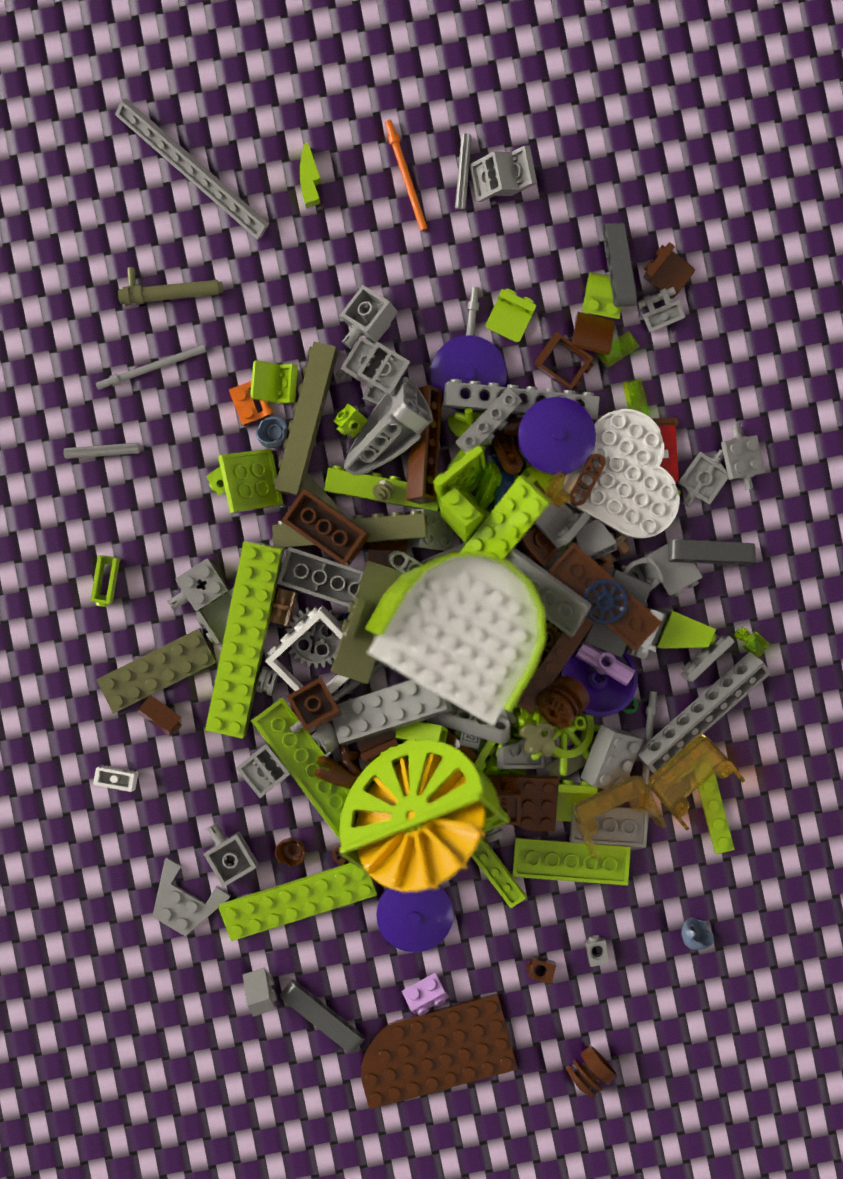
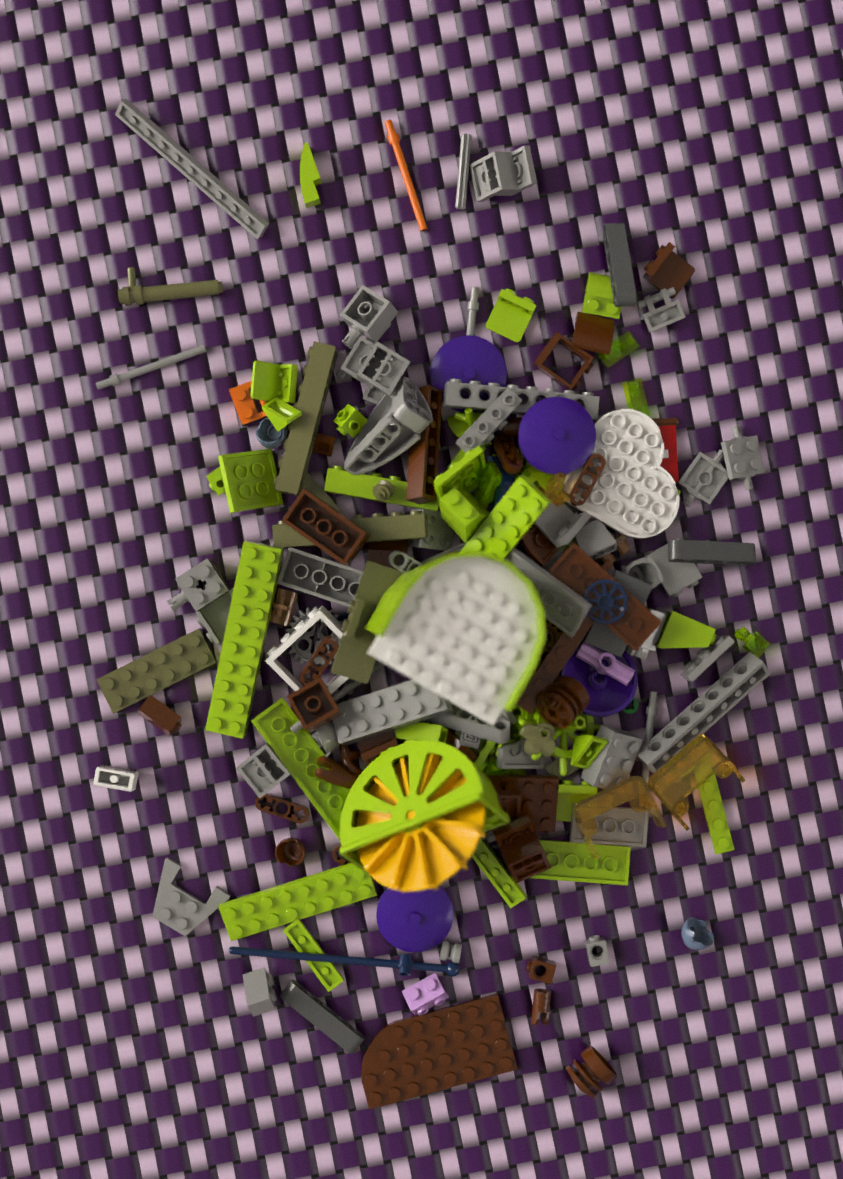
light grey axle [64,443,140,459] -> none
lime window [90,555,121,607] -> none
light grey brick [204,823,259,887] -> none
light grey wheel [257,666,278,696] -> none
none -> dark blue bar [229,946,459,977]
none -> reddish brown beam [255,793,309,823]
none -> lime slope [262,397,302,432]
none -> lime plate [283,919,344,992]
none -> reddish brown beam [300,636,339,685]
none -> reddish brown plate [313,433,336,457]
none -> light grey wheel [439,941,462,963]
none -> reddish brown bracket [492,815,551,883]
none -> reddish brown hinge [531,988,551,1025]
none -> lime slope [571,735,608,770]

